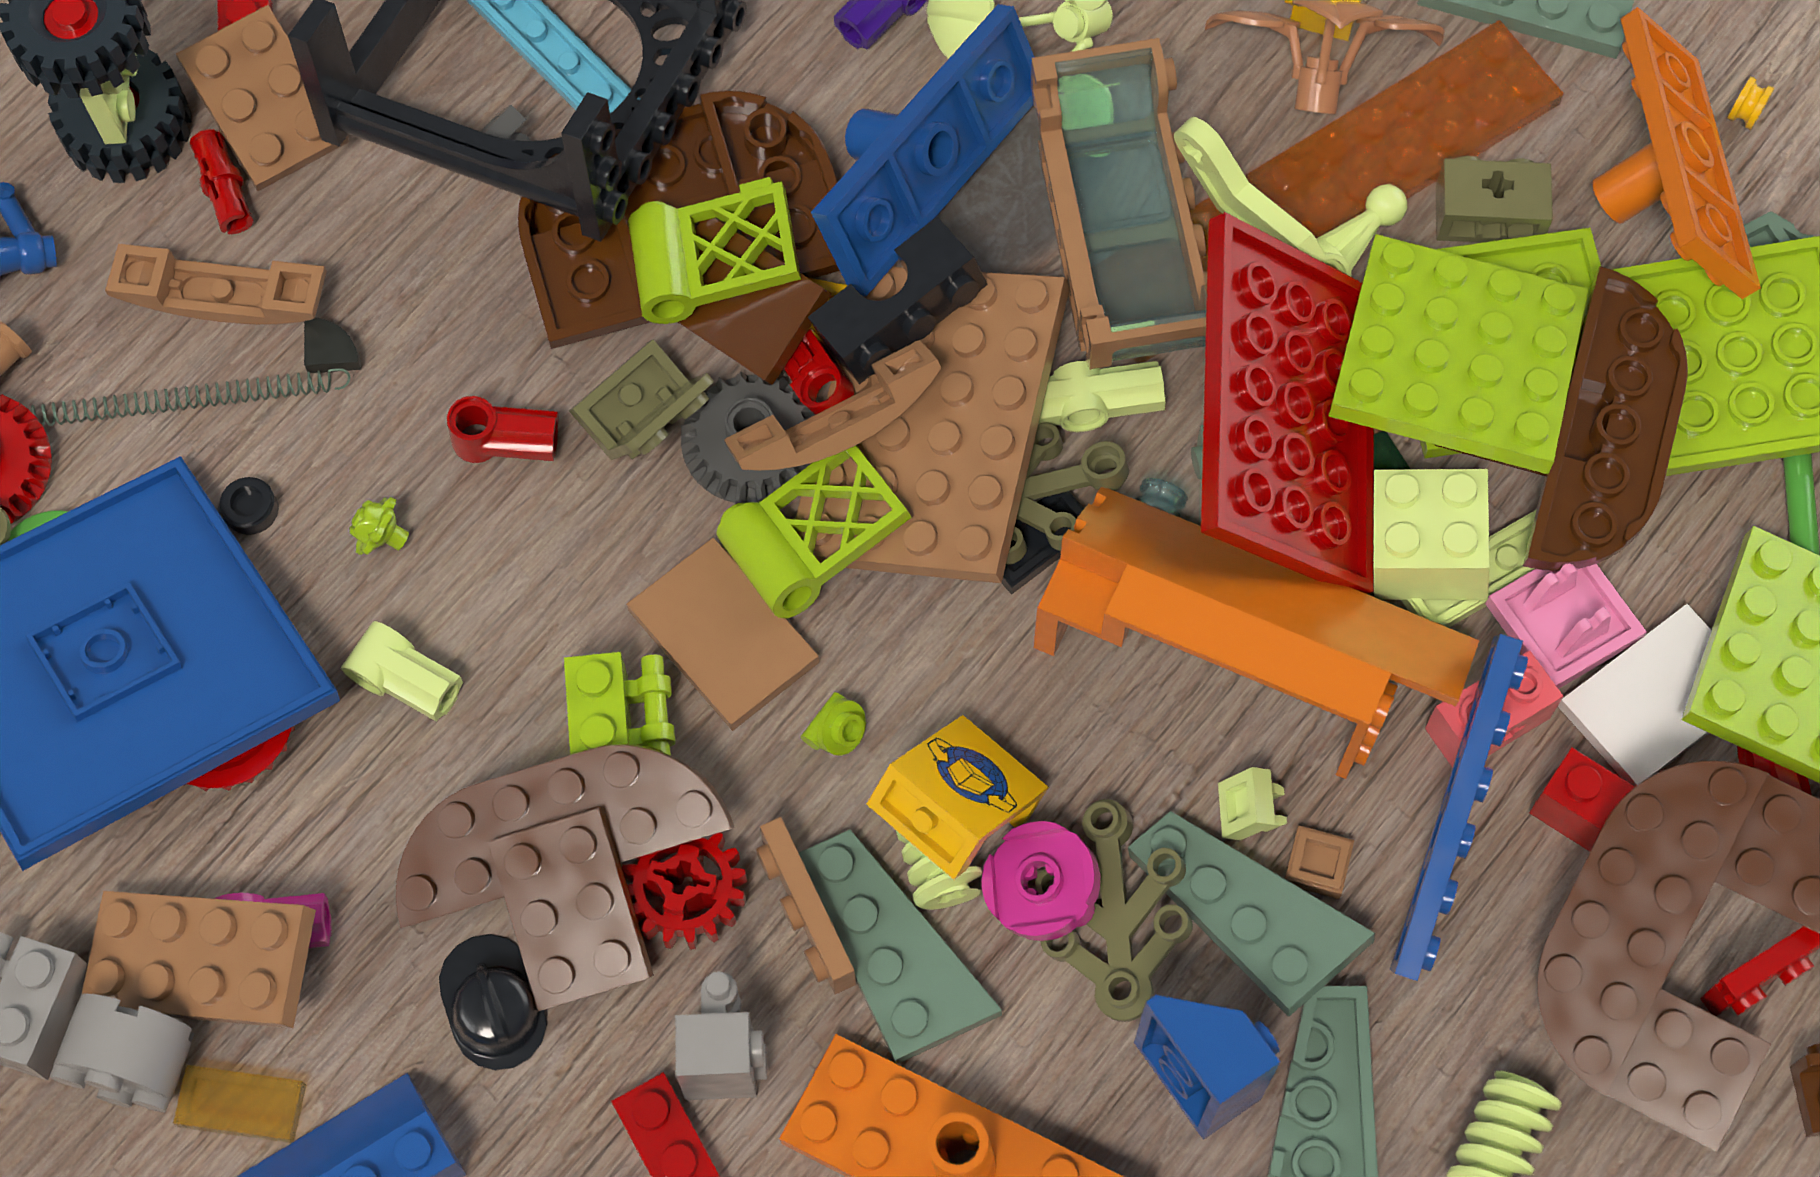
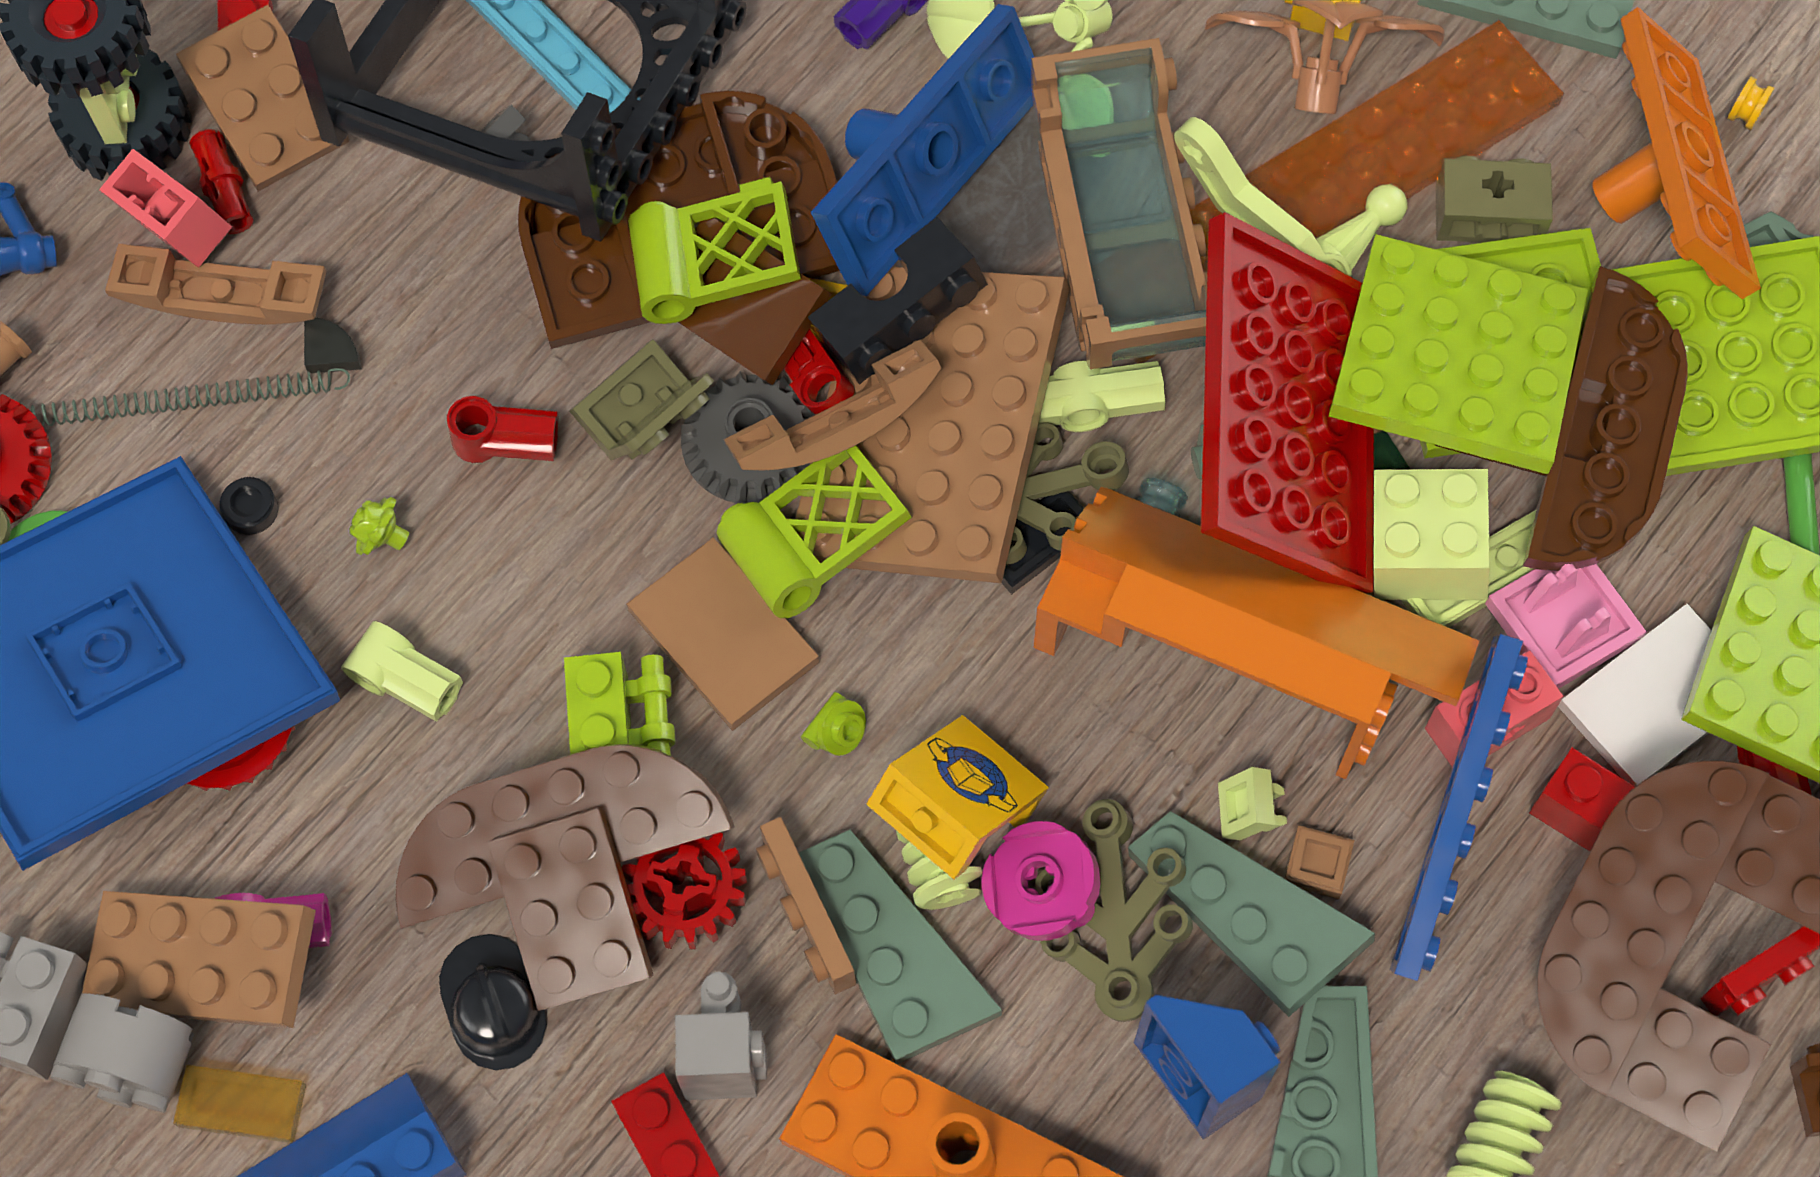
none -> coral brick [99,149,232,268]

